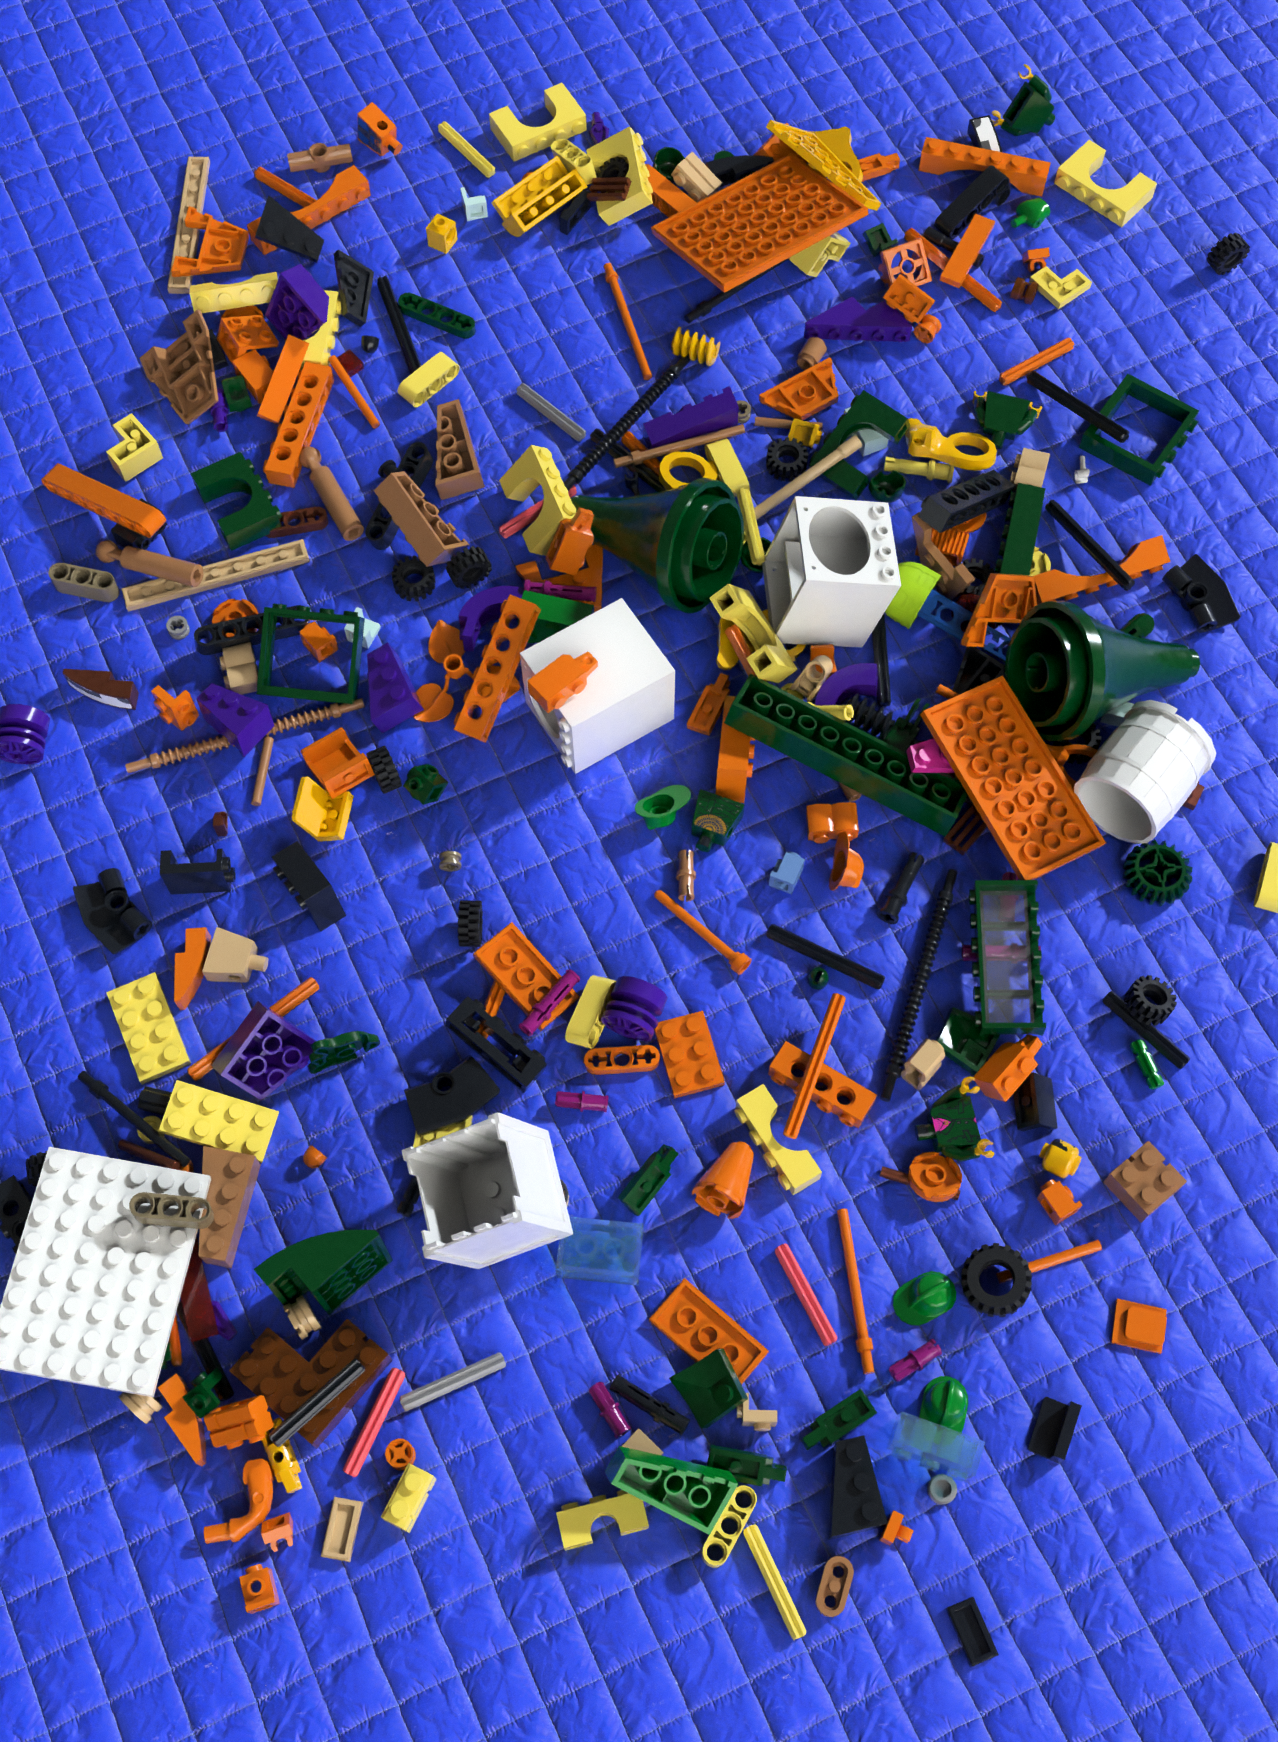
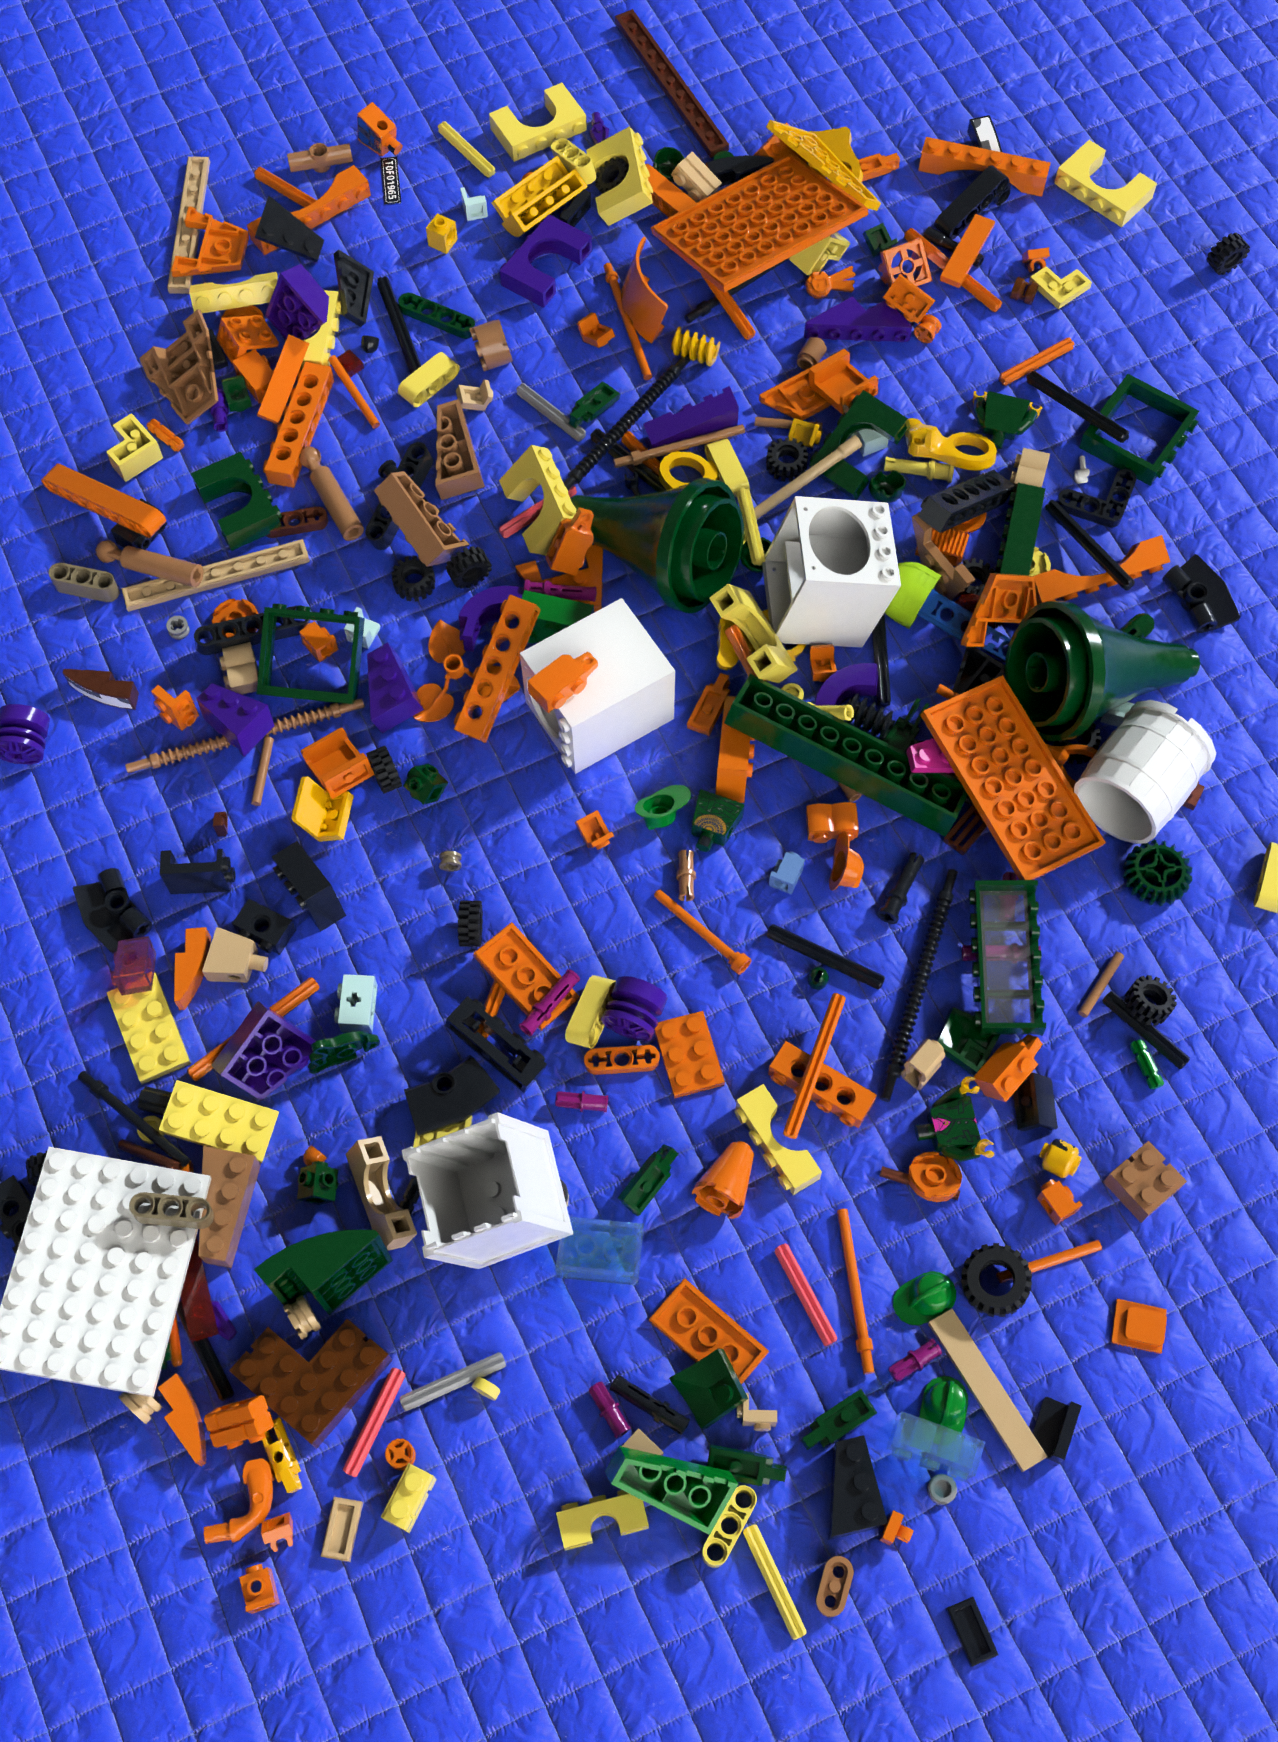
dark green bracket [182,1368,223,1418] -> none
black axle [269,1359,365,1447] -> none
copper tile [587,177,632,201] -> none
dark tan bush [737,400,751,424] -> none
tan piece [790,655,833,702] -> none
dark green torso [992,64,1055,136] -> none
green piece [1011,198,1050,229] -> none
none -> clear pink brick [111,936,156,995]
none -> orange axle [147,419,184,452]
none -> black brick [232,899,296,955]
none -> dark green brick [297,1161,338,1205]
none -> light aqua brick [334,974,378,1033]
none -> tan arch [345,1136,417,1251]
none -> black sticker [380,157,401,204]
none -> tan bracket [456,380,493,411]
none -> medium nougat brick [469,319,513,372]
none -> light yellow tile [471,1377,501,1401]
none -> dark purple arch [499,215,592,308]
none -> dark green hinge [568,382,621,429]
none -> orange bracket [574,810,614,850]
none -> orange bracket [577,312,615,348]
none -> copper plate [615,9,729,158]
none -> orange panel [621,237,668,344]
none -> orange axle [701,274,756,340]
none -> orange piece [805,266,856,299]
none -> orange panel [809,349,878,414]
none -> tan tile [928,1309,1047,1473]
none -> black beam [1057,468,1137,528]
none -> medium nougat bar [1078,952,1124,1018]

